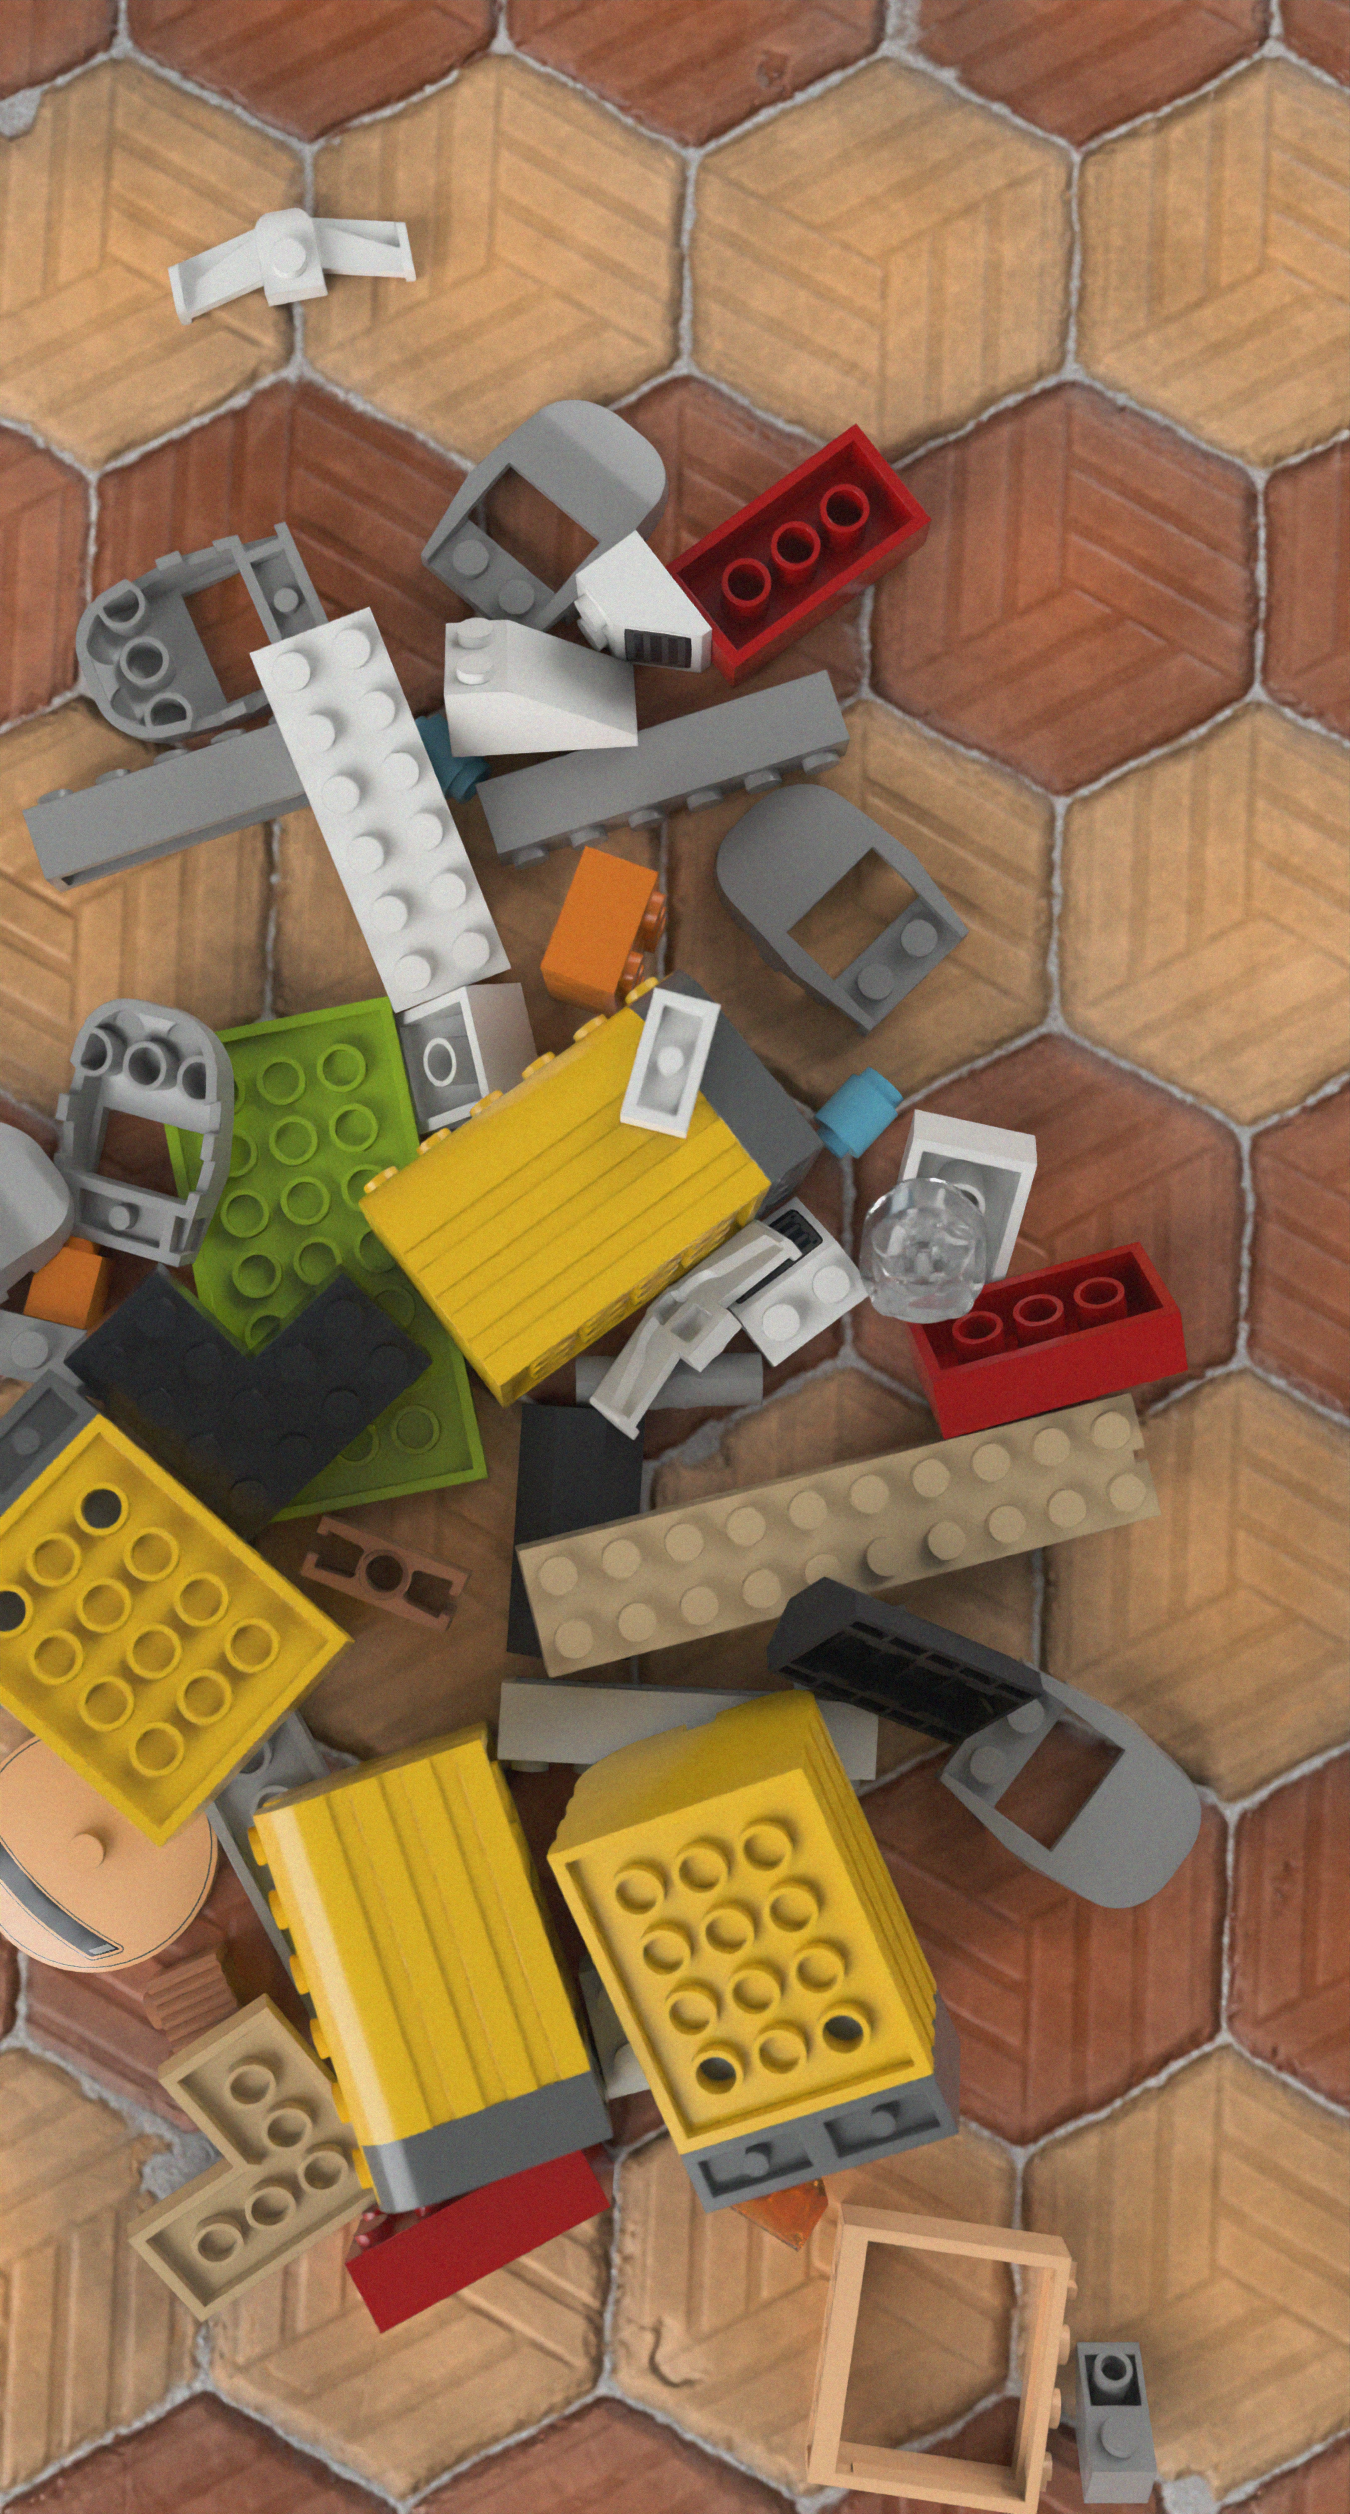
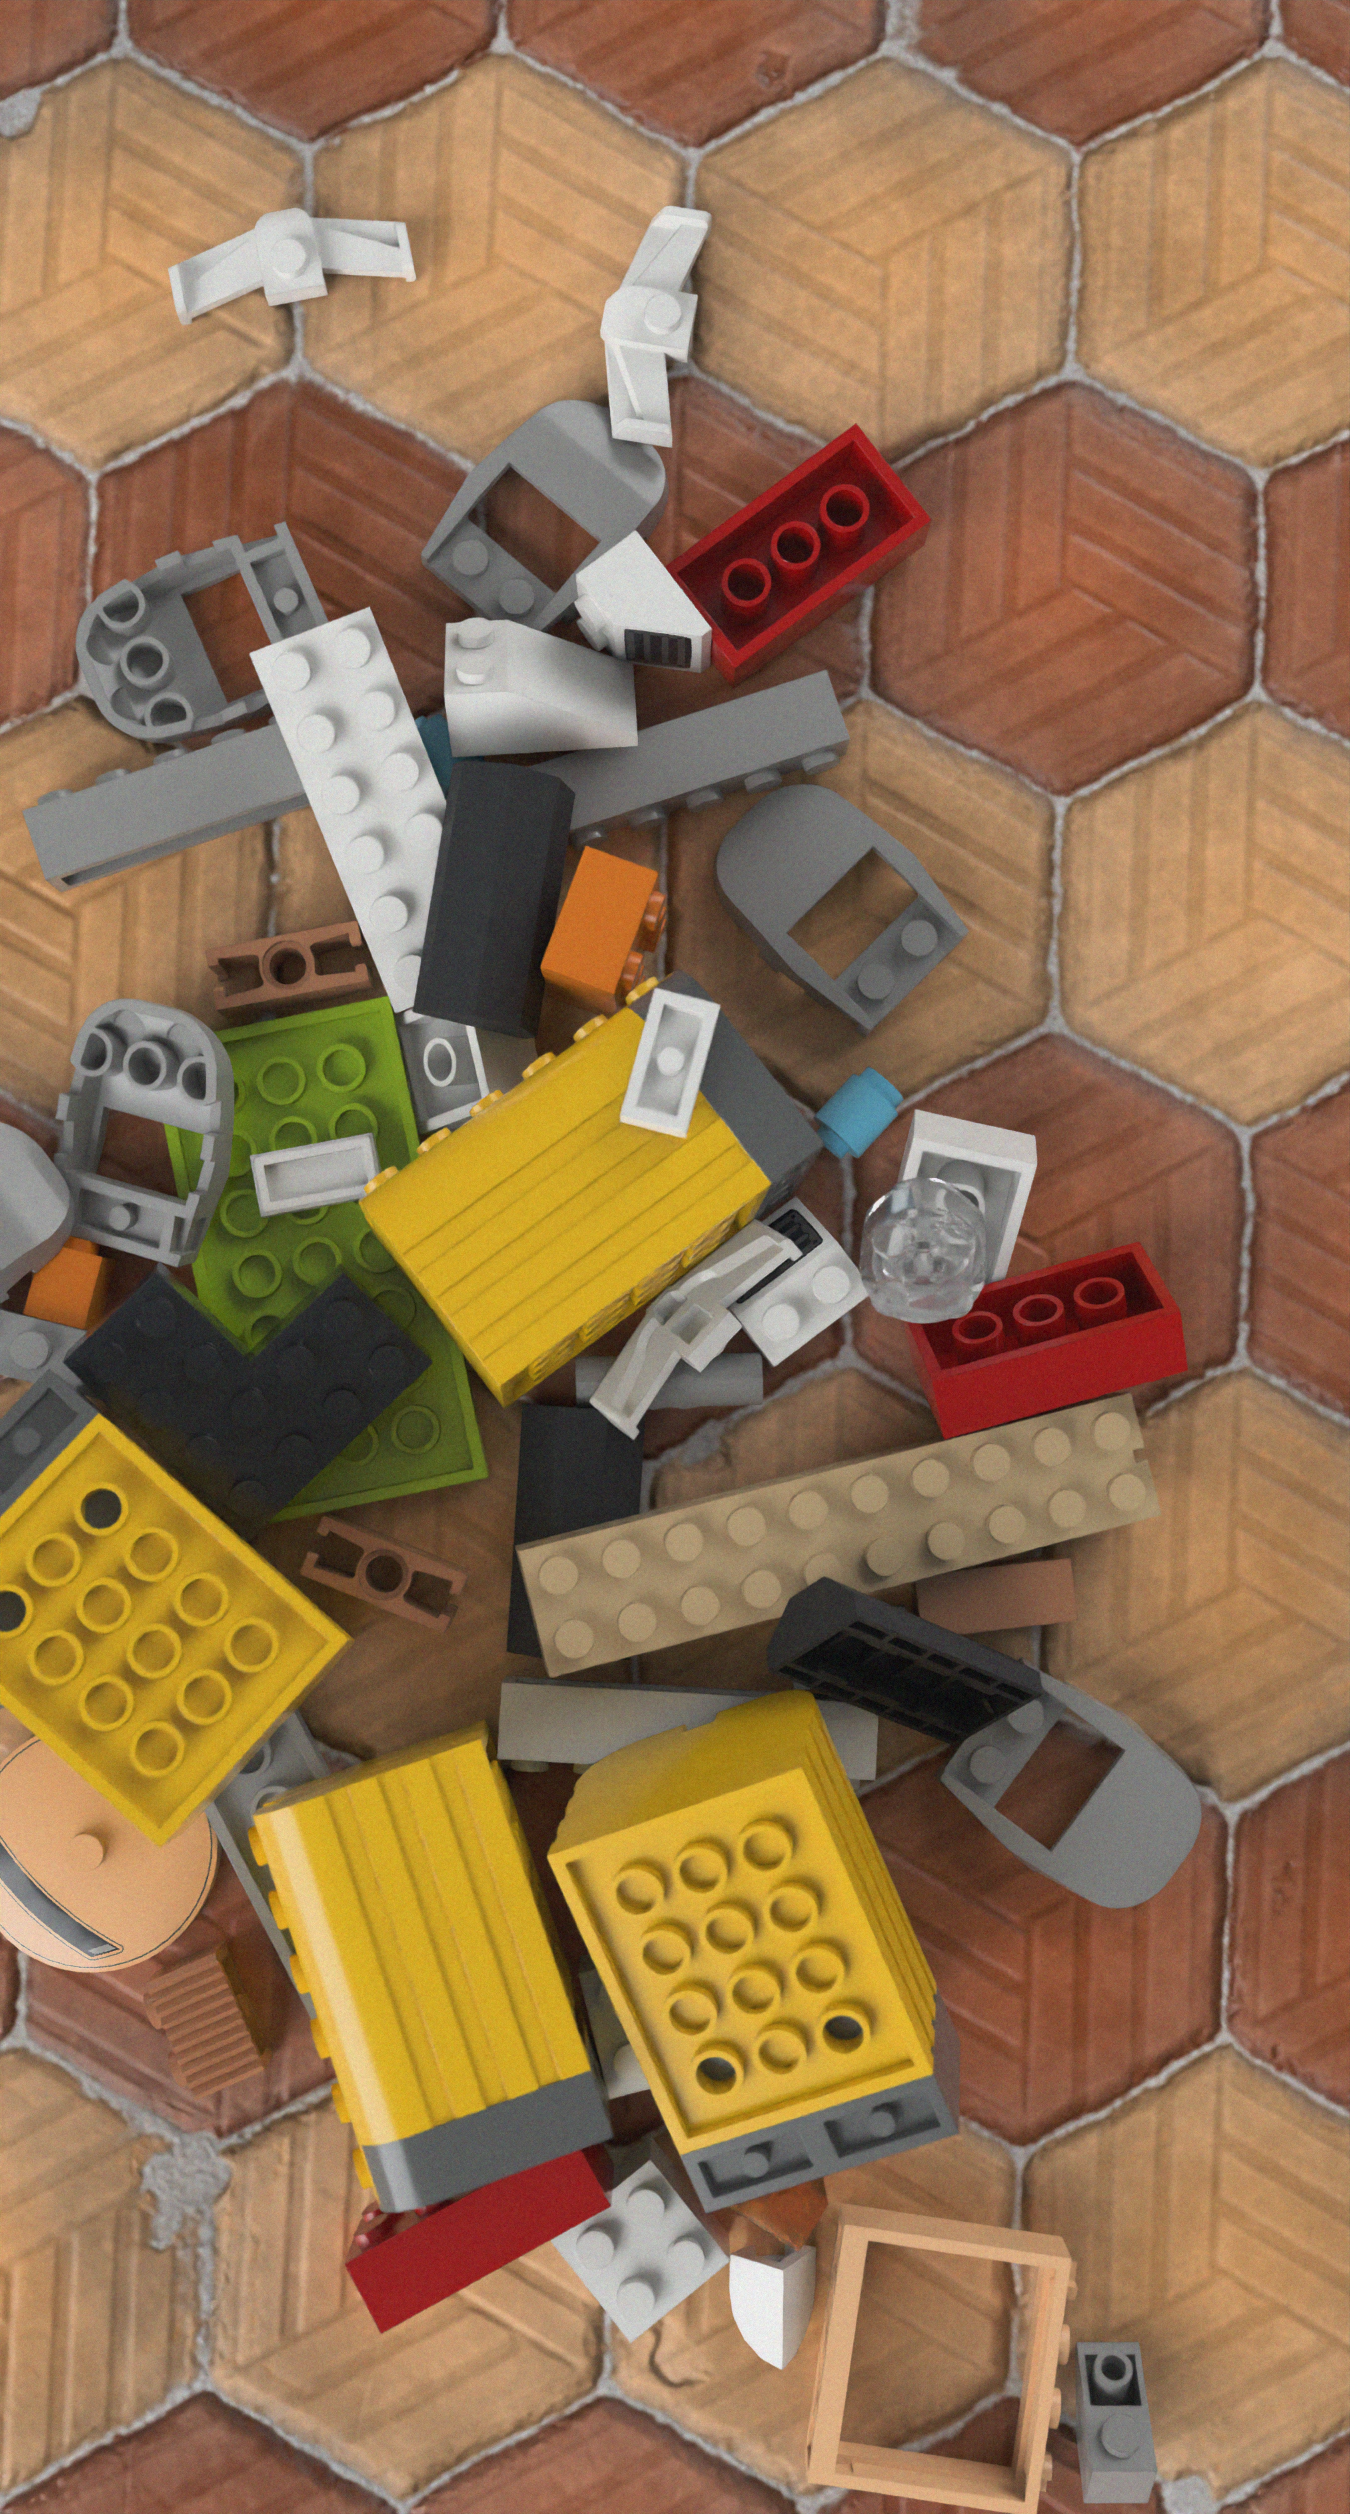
tan plate [127,1993,377,2322] -> none
none -> nougat piece [205,920,376,1019]
none -> white tile [250,1133,381,1218]
none -> black piece [413,760,575,1039]
none -> white brick [551,2136,731,2343]
none -> white plate [600,206,712,448]
none -> white brick [729,2243,816,2370]
none -> nougat piece [910,1554,1078,1635]

